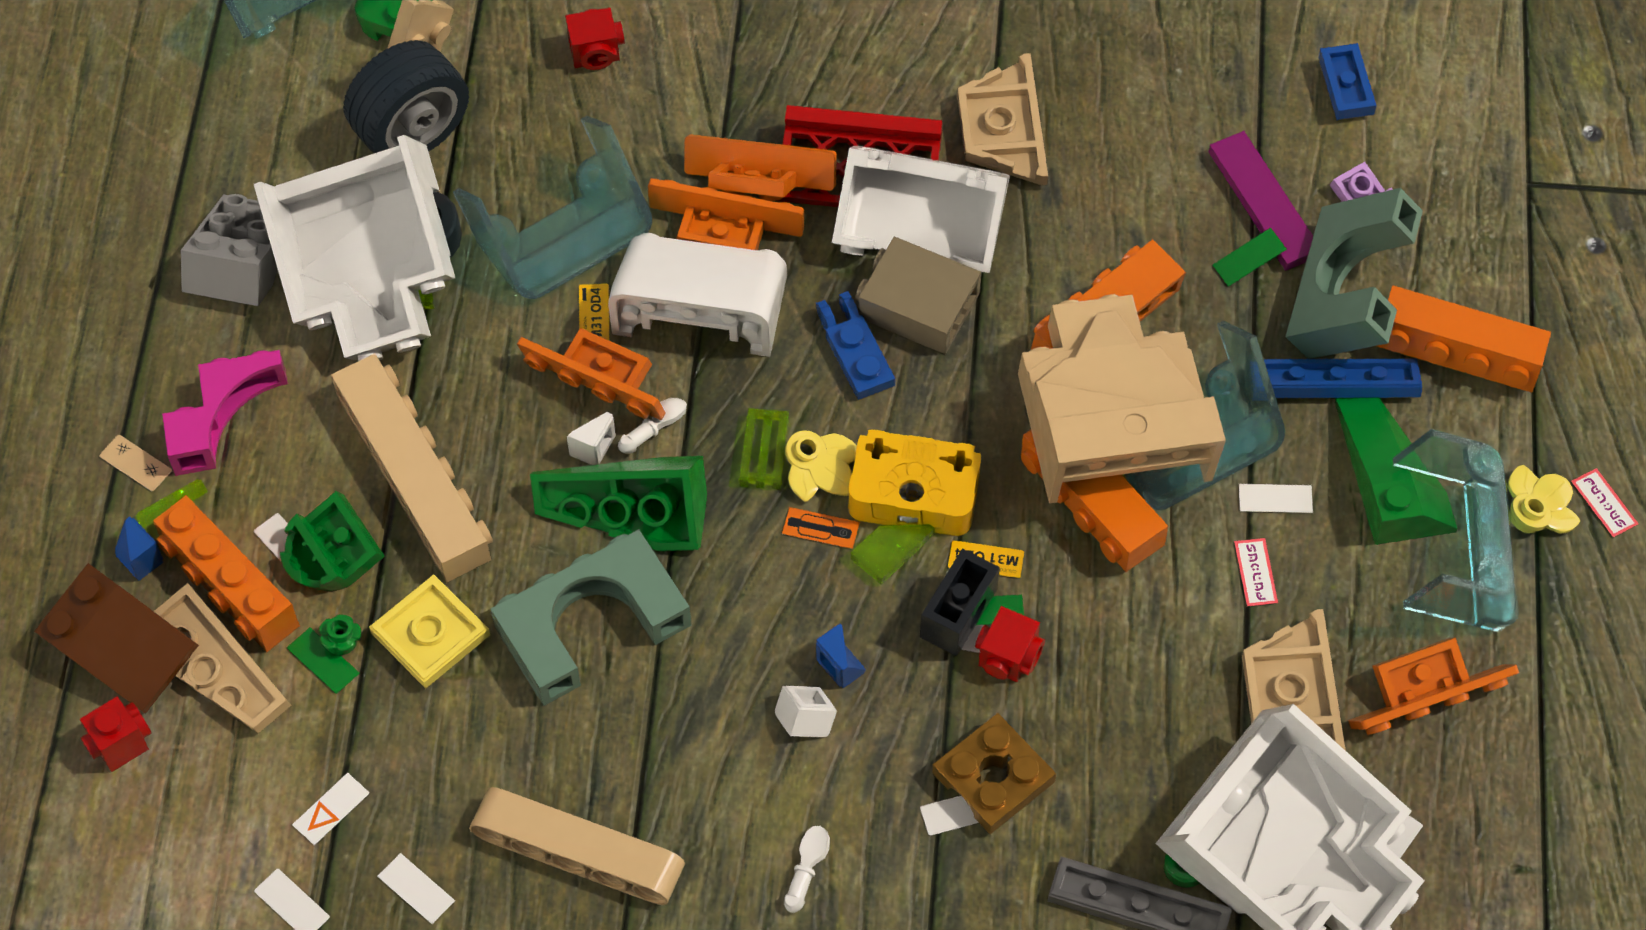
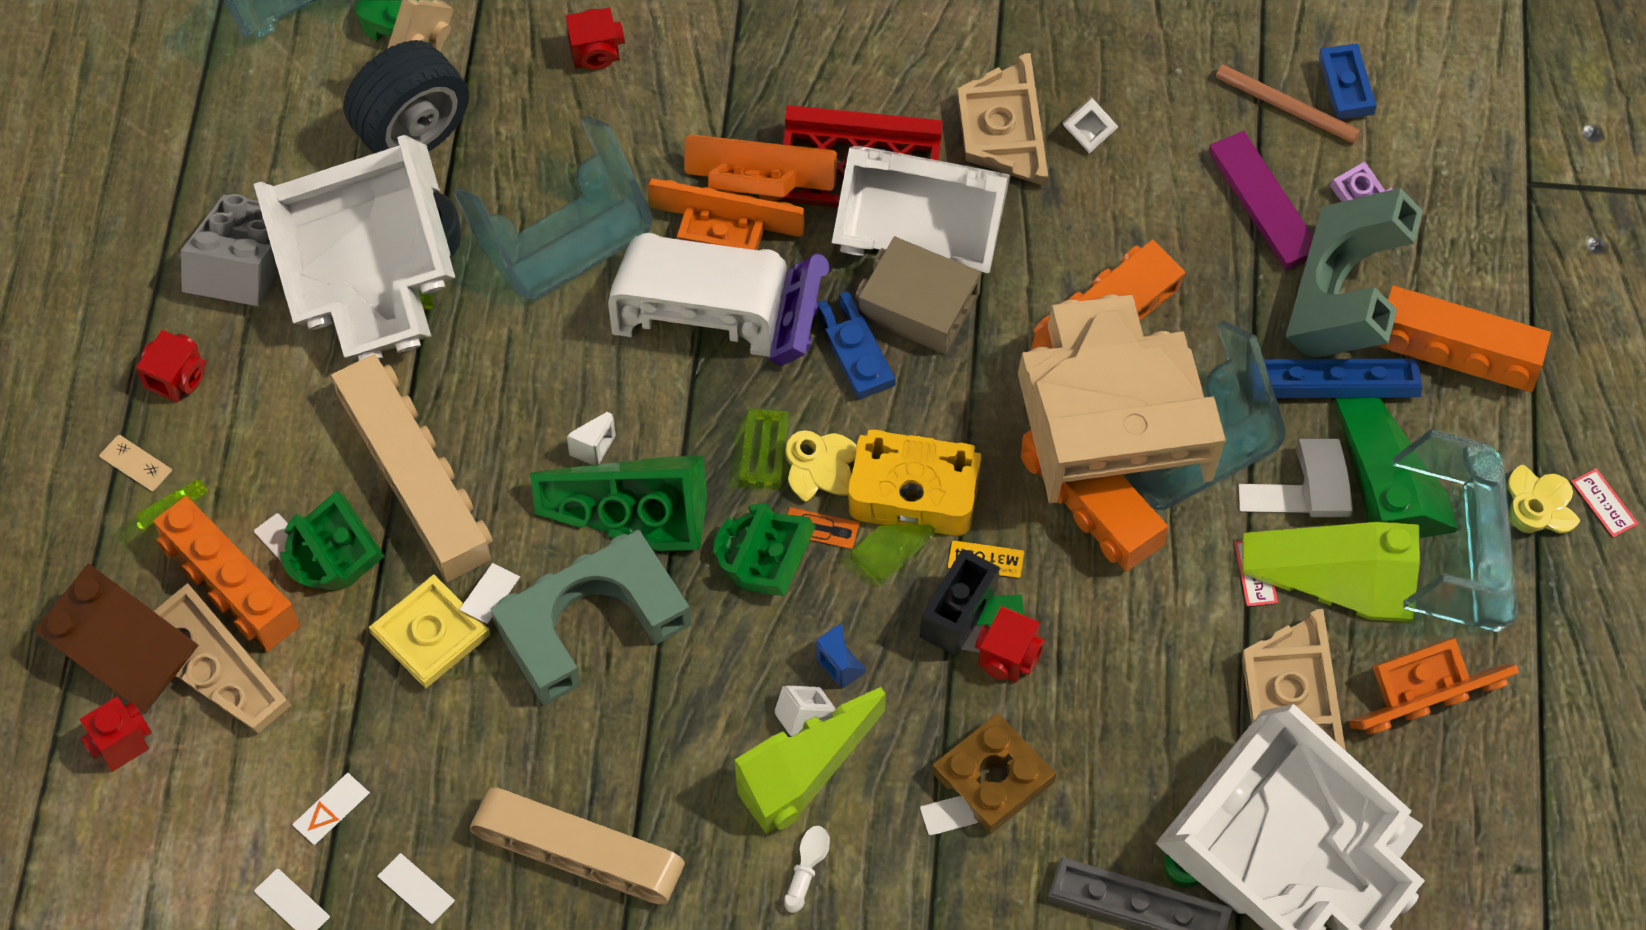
blue slope [115,517,163,581] -> none
dark pink arch [162,350,288,476] -> none
green sticker [287,627,360,694] -> none
green plate [319,614,361,655] -> none
orange bracket [517,328,666,420] -> none
yellow sticker [579,283,610,341] -> none
white piece [618,398,687,454] -> none
green sticker [1212,228,1287,287] -> none
none -> red brick [136,329,207,403]
none -> white sticker [459,563,520,624]
none -> green slope [713,503,816,596]
none -> lime wedge [734,687,886,834]
none -> dark purple plate [769,254,829,366]
none -> white slope [1062,96,1118,153]
none -> nougat bar [1216,64,1361,144]
none -> lime wedge [1242,522,1420,623]
none -> light grey slope [1296,439,1353,517]

